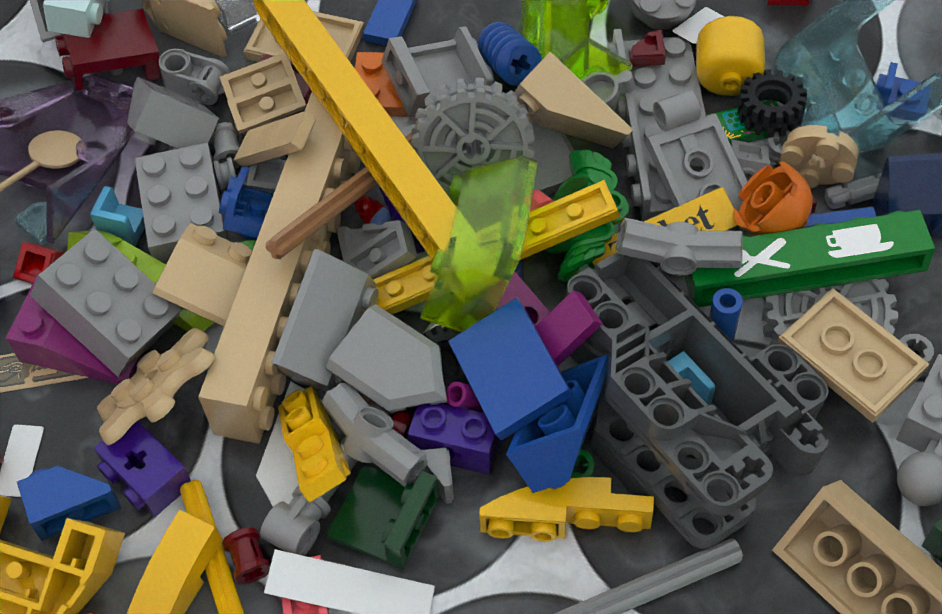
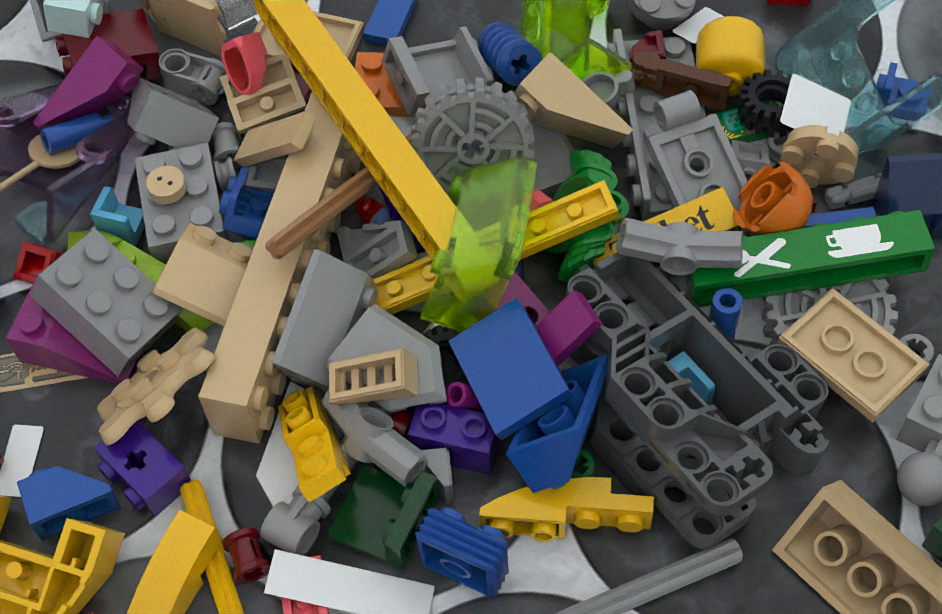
none -> magenta slope [33,36,144,128]
none -> blue cylinder [40,112,115,155]
none -> tan tile [146,166,187,204]
none -> coral rock [221,32,267,95]
none -> tan slope [329,348,419,405]
none -> blue brick [415,507,509,598]
none -> reddish brown hinge [631,50,732,111]
none -> white sticker [780,74,851,136]

